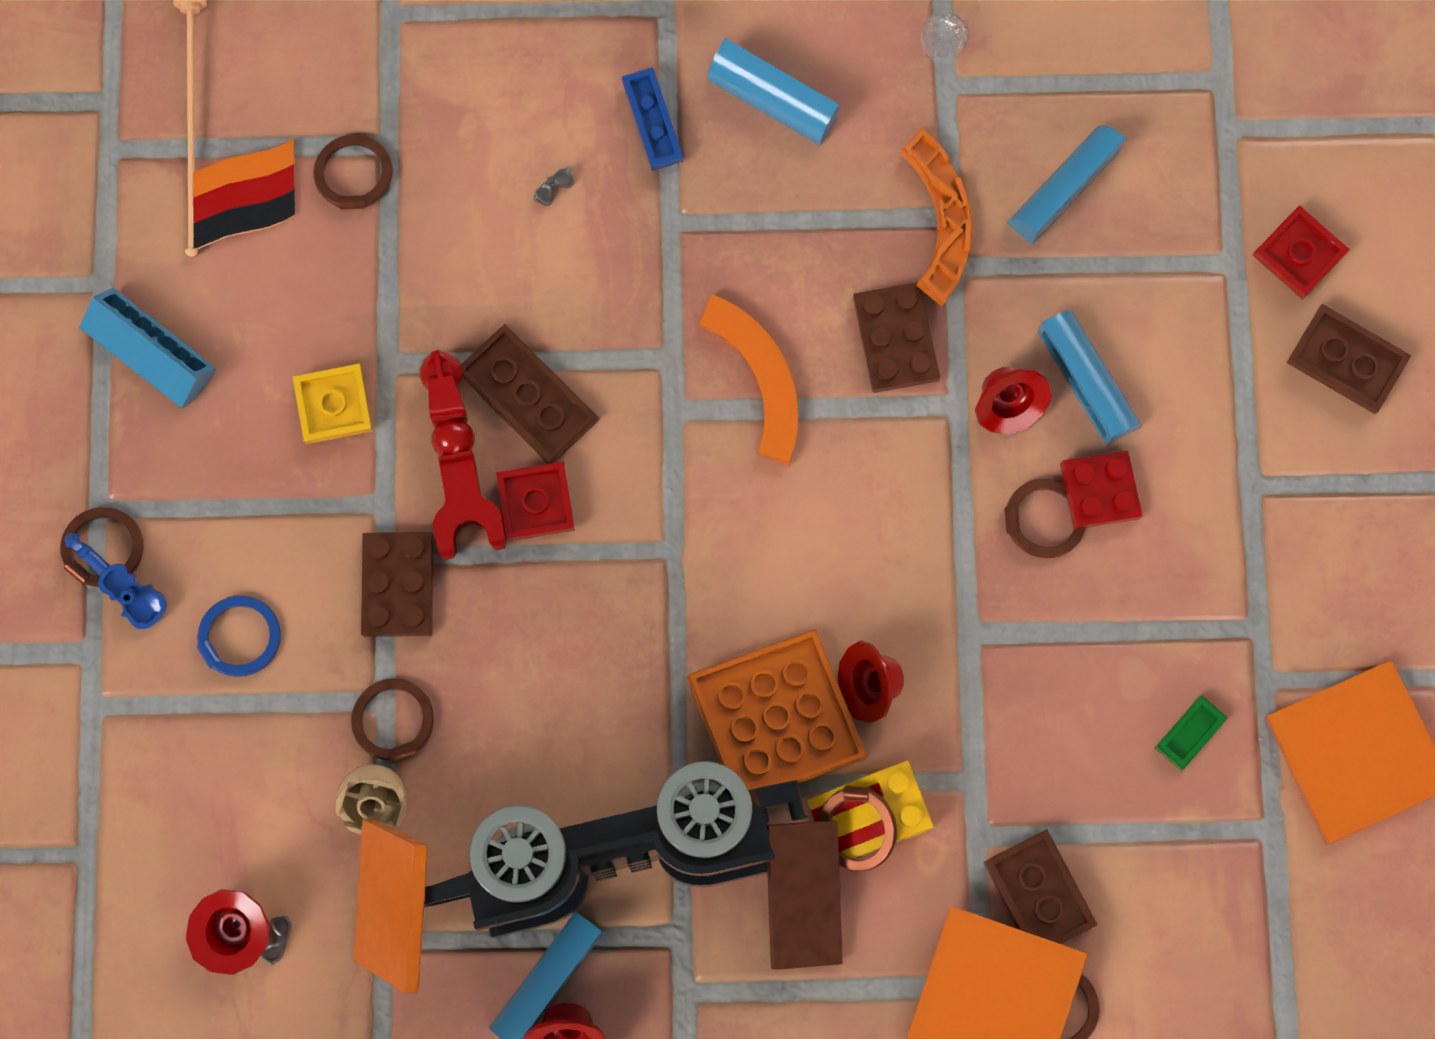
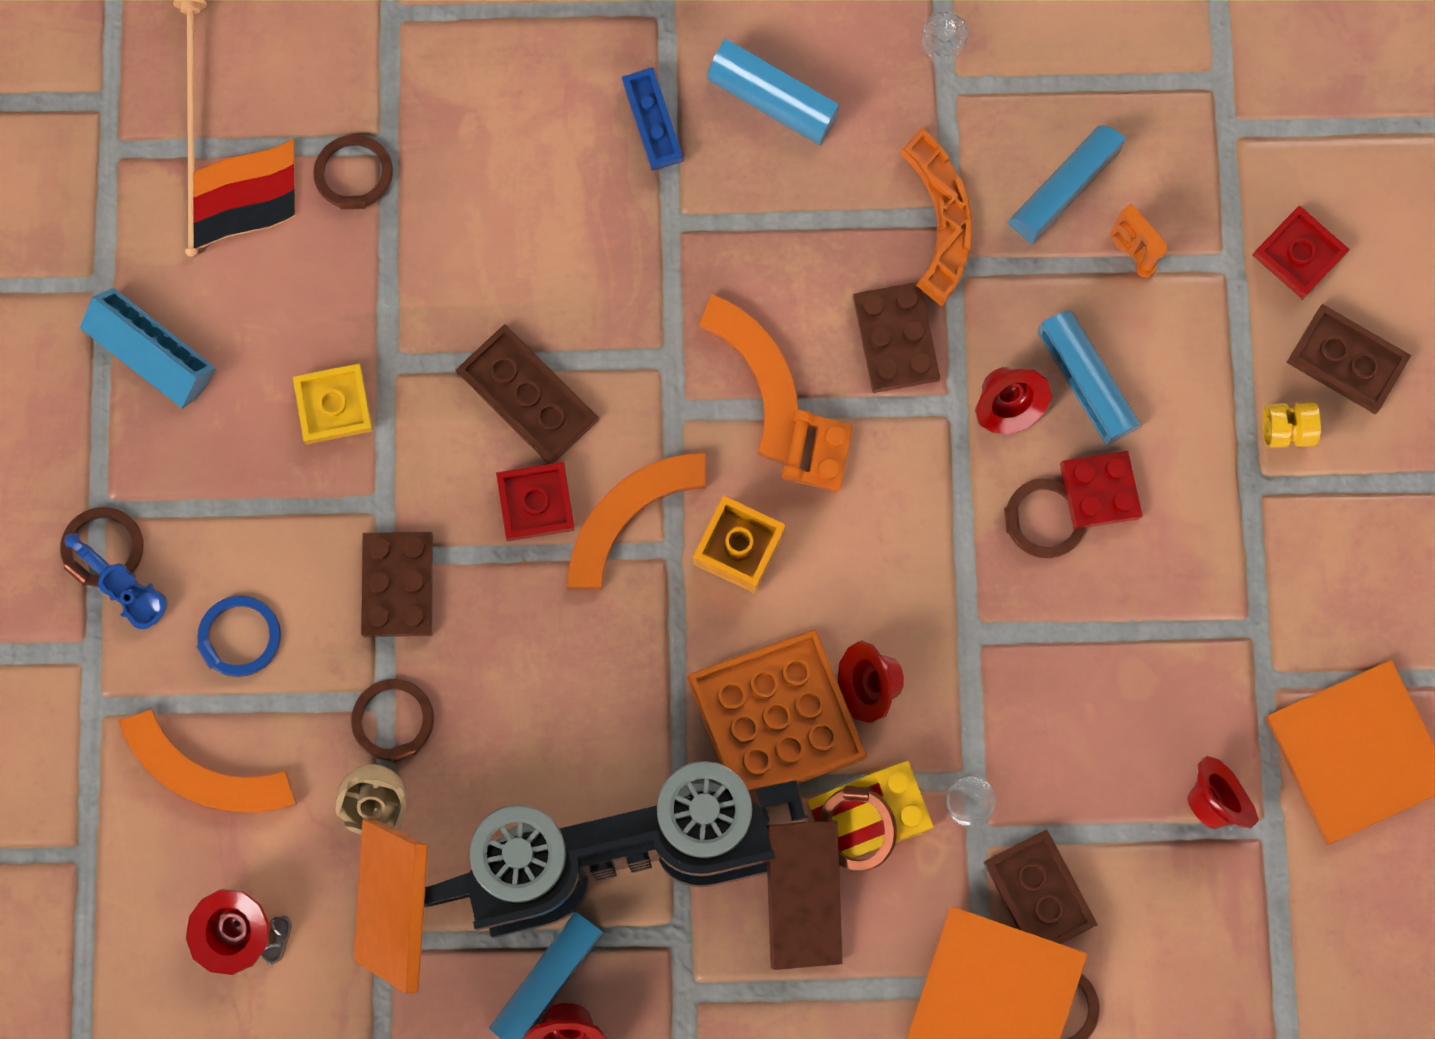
red piece [419,350,507,561] -> none
flat silver piece [534,167,573,206] -> none
green tile [1154,695,1228,771] -> none
none -> orange tile [118,709,297,813]
none -> orange tile [567,453,706,590]
none -> light orange brick [693,495,786,594]
none -> orange plate [781,410,853,493]
none -> clear wheel [943,776,996,827]
none -> orange plate [1110,203,1167,278]
none -> red hat [1187,756,1259,829]
none -> yellow wheel [1262,402,1321,448]

